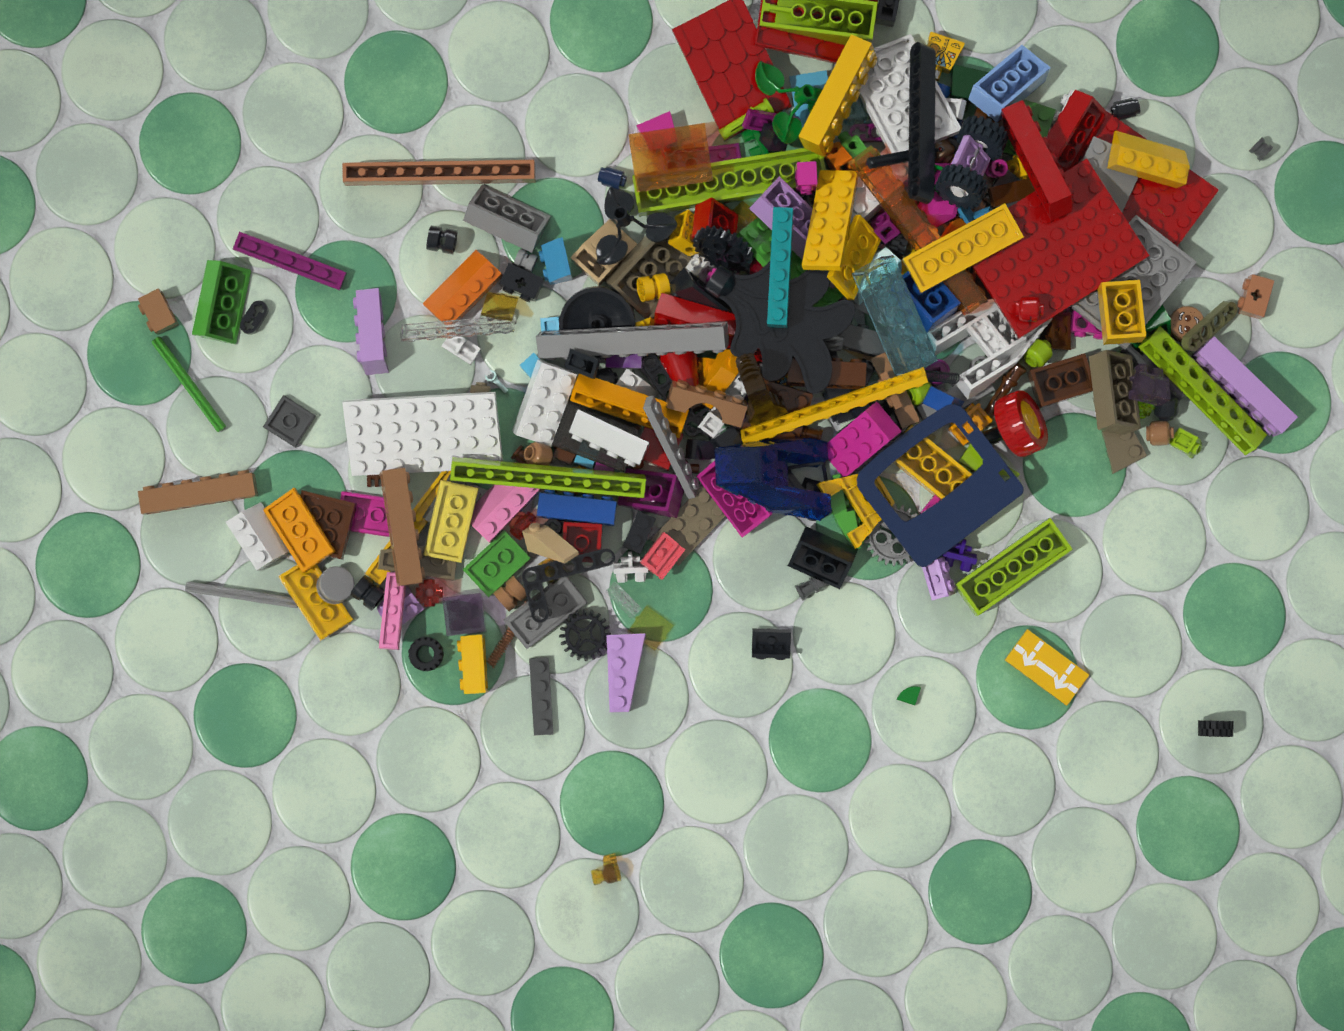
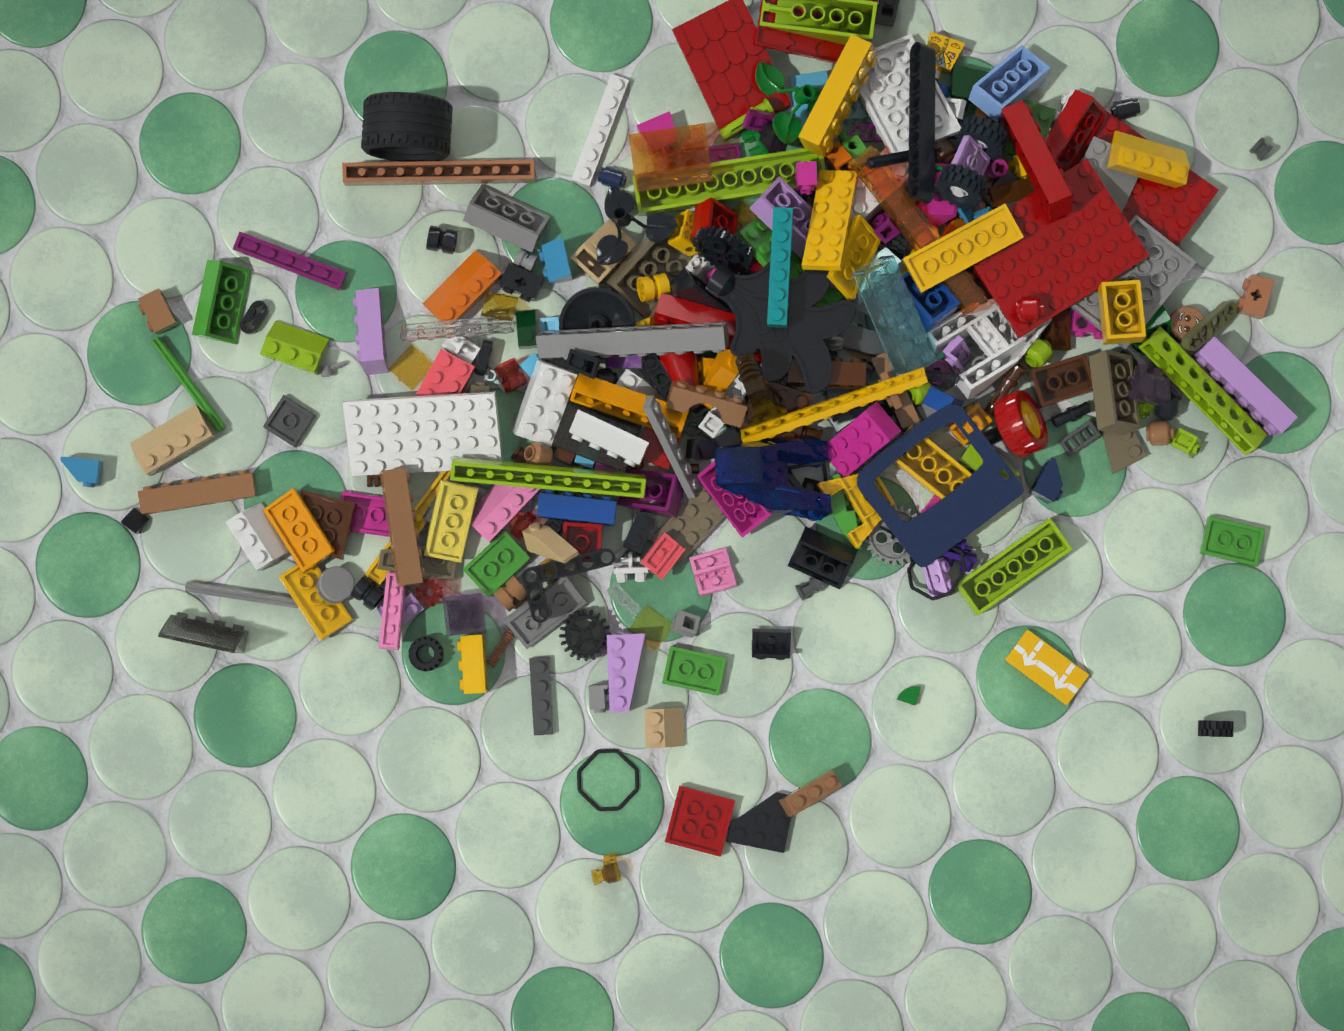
none -> dark azure slope [60,457,103,487]
none -> black slope [121,508,149,534]
none -> tan slope [130,404,216,476]
none -> clear smoke slope [158,612,249,653]
none -> lime slope [260,321,330,375]
none -> light grey hand [321,361,347,377]
none -> black tyre [361,92,453,162]
none -> clear yellow piece [389,345,432,390]
none -> coral brick [415,349,476,396]
none -> black beam [475,339,494,376]
none -> clear red wheel [494,358,528,393]
none -> dark green slope [516,310,537,349]
none -> white plate [572,74,629,187]
none -> black piece [577,749,639,811]
none -> light grey brick [588,685,609,713]
none -> tan slope [644,707,685,748]
none -> bright green plate [662,646,727,696]
none -> red plate [665,785,735,857]
none -> light grey brick [669,610,701,638]
none -> bright pink slope [689,547,737,597]
none -> black plate [727,792,791,853]
none -> medium nougat brick [779,770,842,817]
none -> black piece [907,546,967,600]
none -> lavender bracket [942,335,973,376]
none -> dark blue slope [1028,457,1063,504]
none -> black pin [1051,401,1091,428]
none -> dark grey slope [1058,419,1101,457]
none -> bright green plate [1199,516,1265,567]

